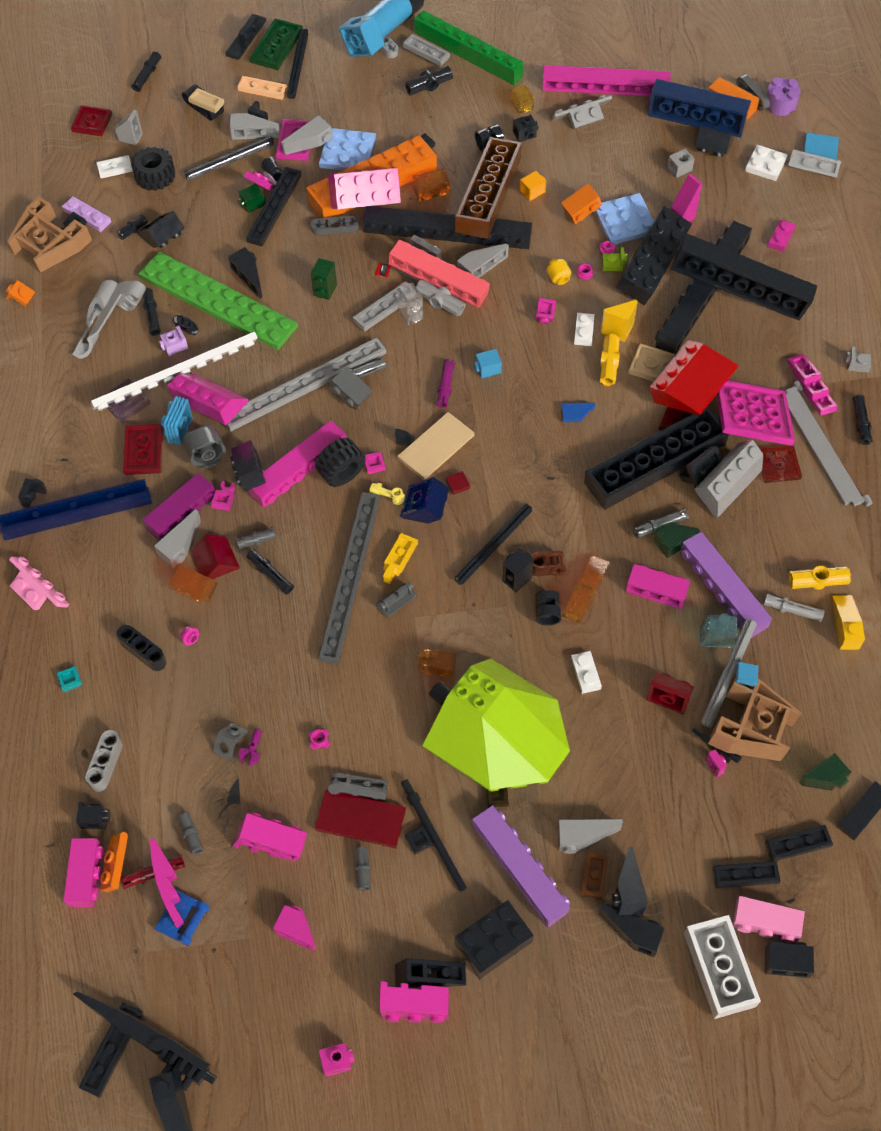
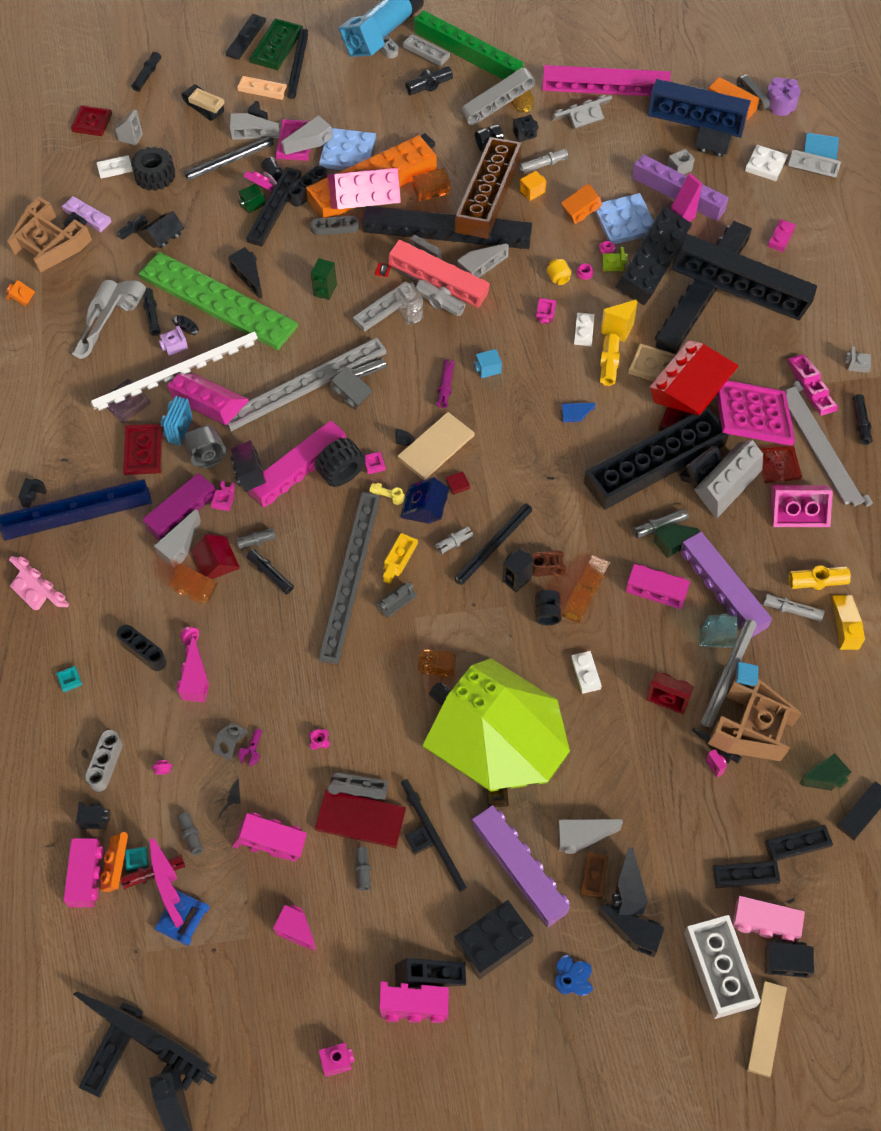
none -> teal tile [125,847,149,872]
none -> dark pink plate [152,760,173,775]
none -> dark pink slope [177,638,209,703]
none -> black beam [288,166,327,207]
none -> light grey pin [435,526,473,555]
none -> light grey beam [461,68,535,125]
none -> light grey pin [519,149,568,174]
none -> blue plate [555,955,593,996]
none -> medium lavender brick [632,154,729,221]
none -> tan tile [747,981,787,1077]
none -> dark pink slope [770,485,833,527]

